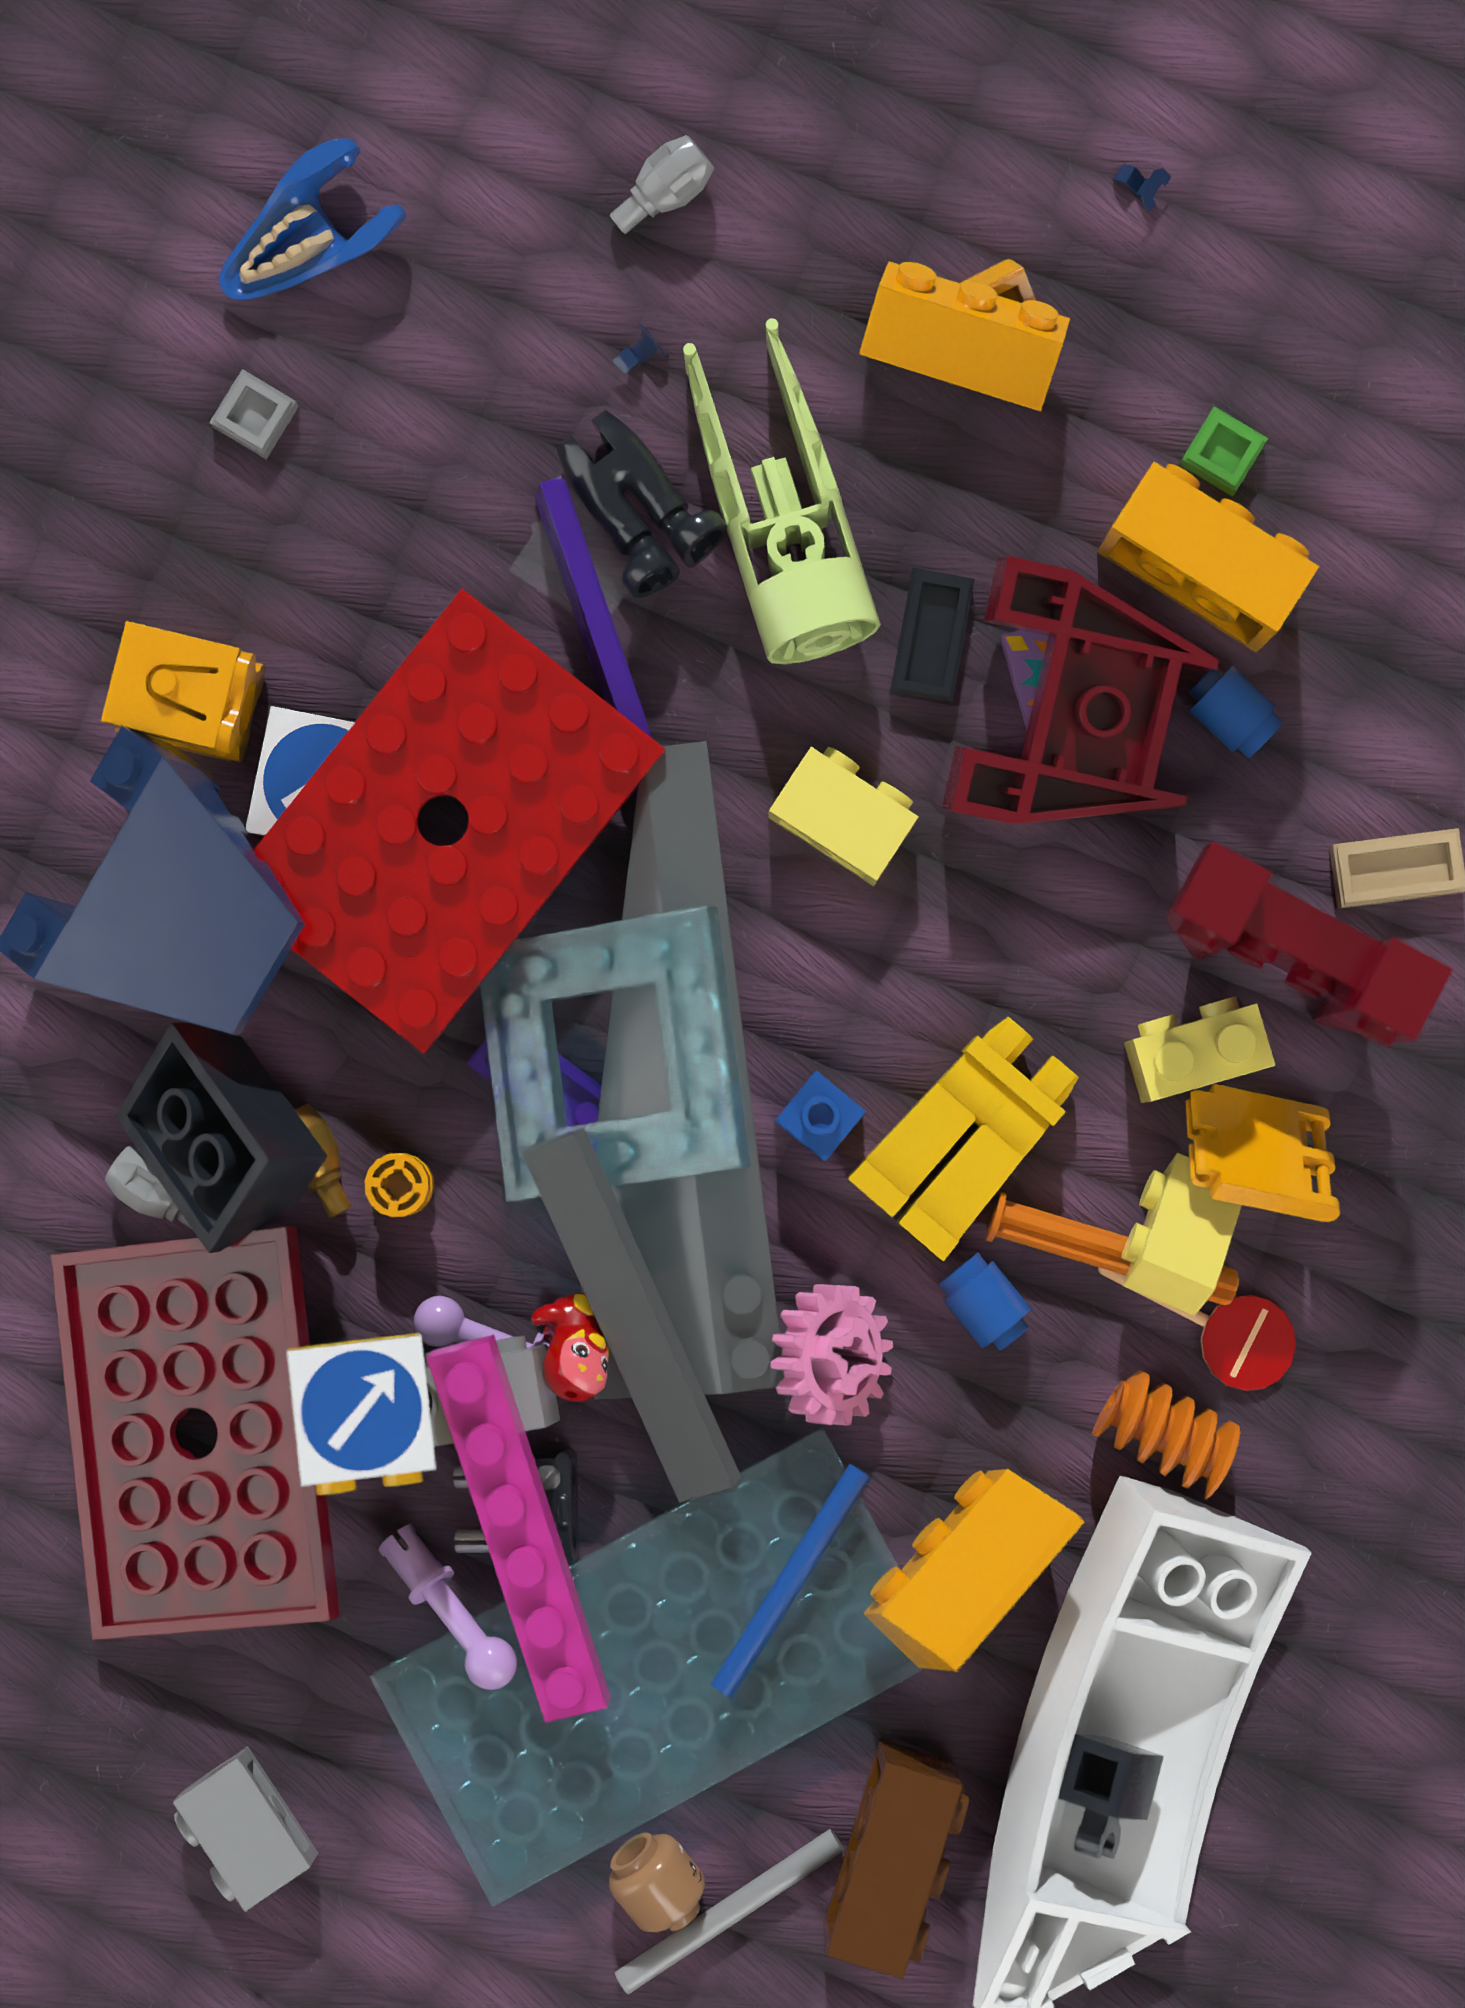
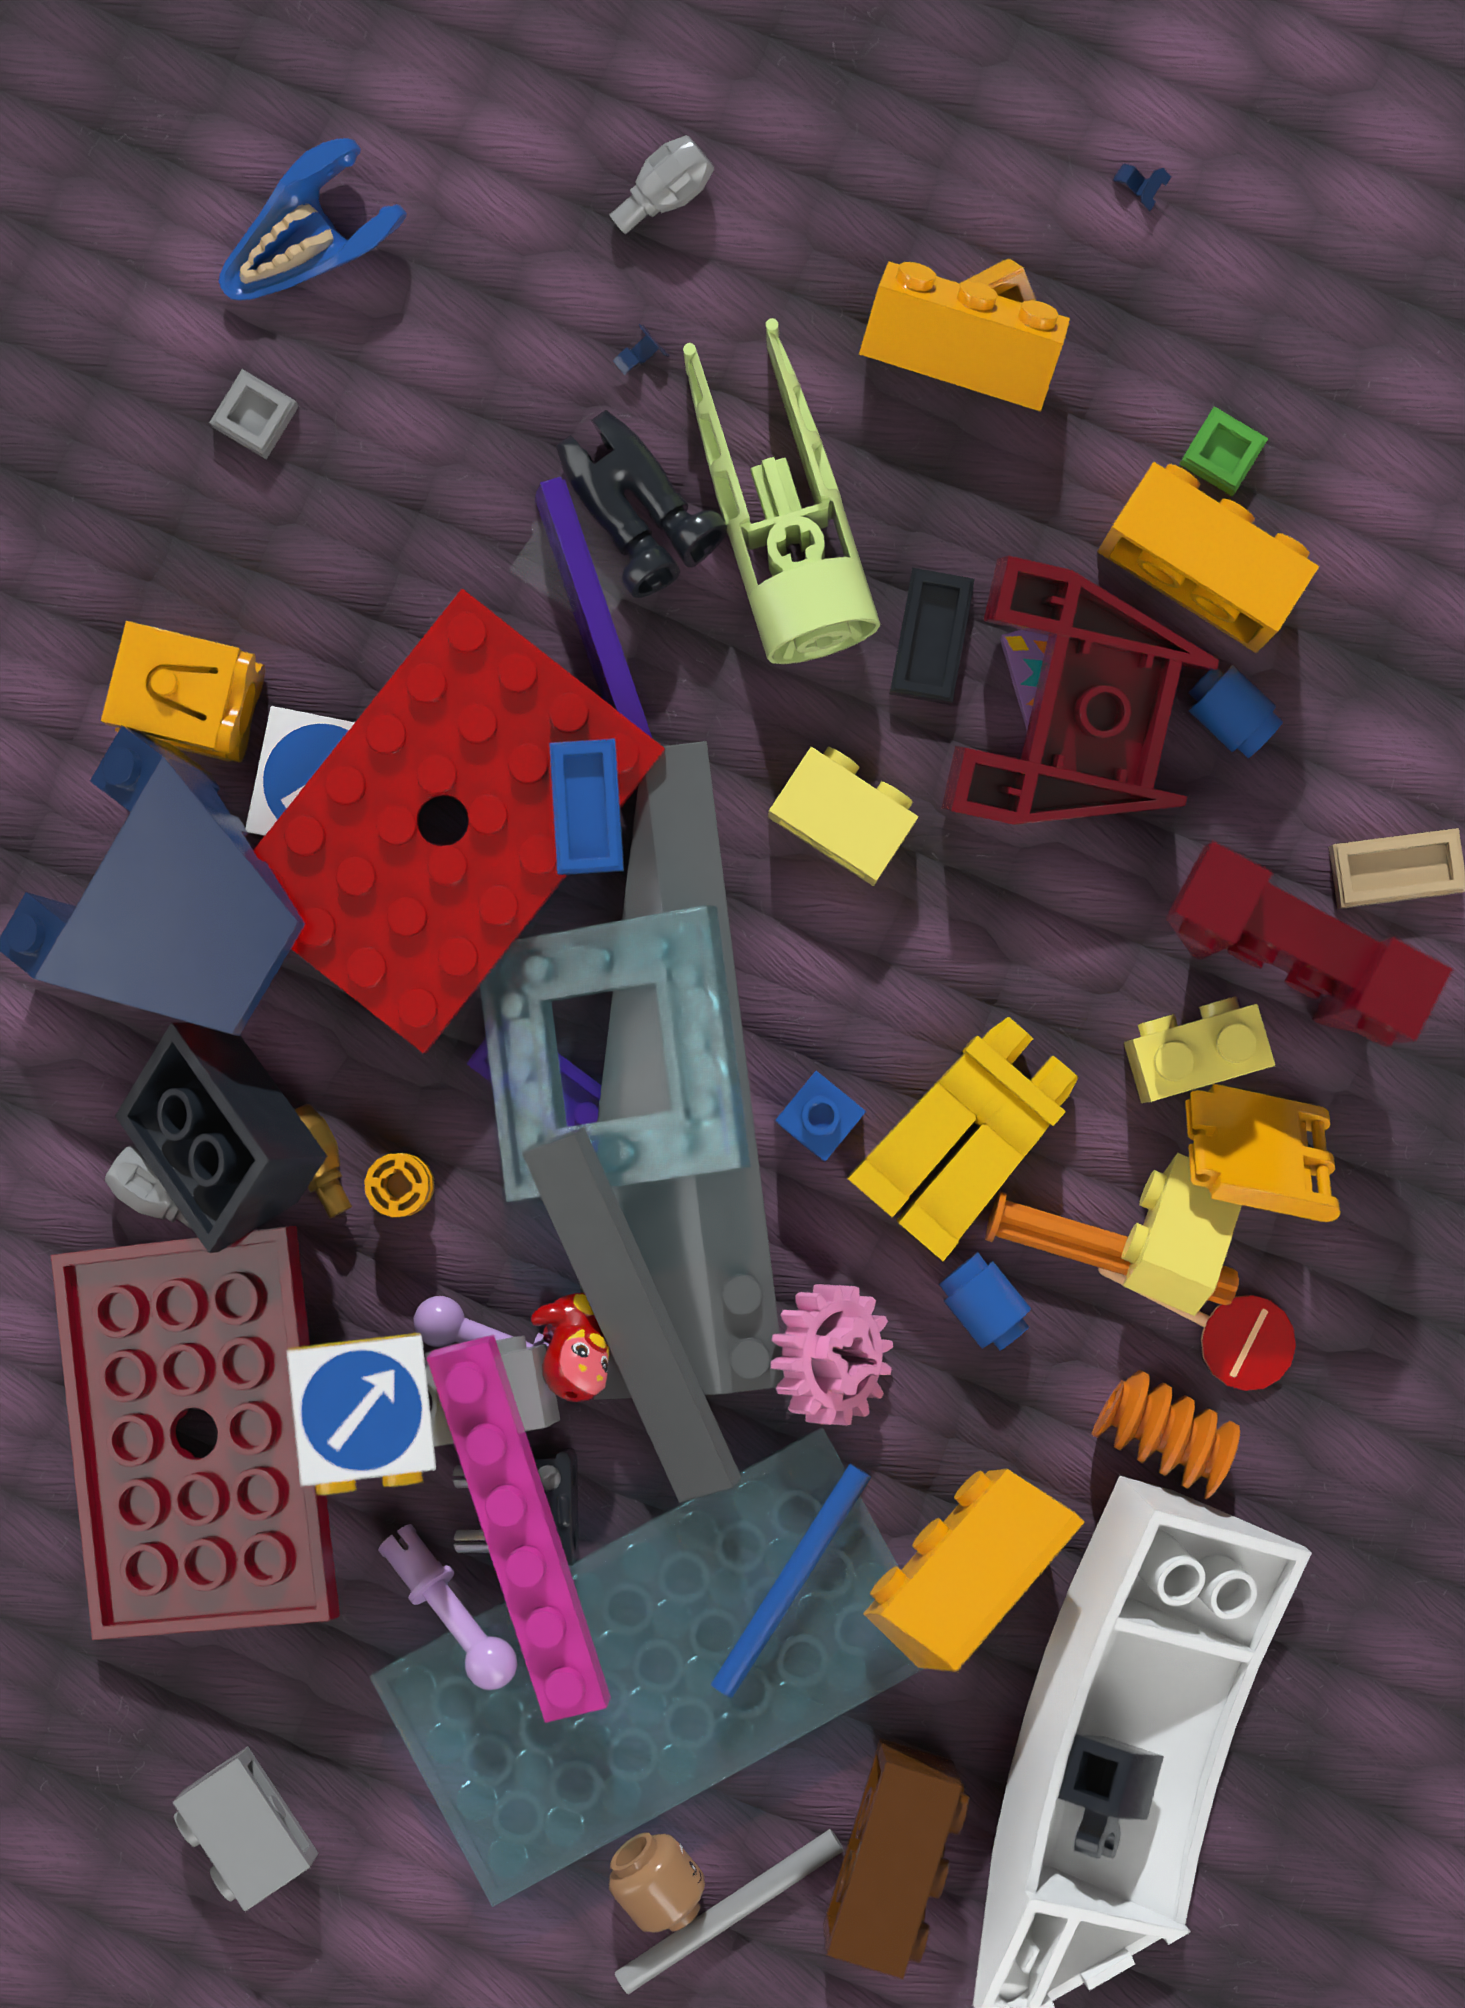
none -> blue tile [549,739,624,875]

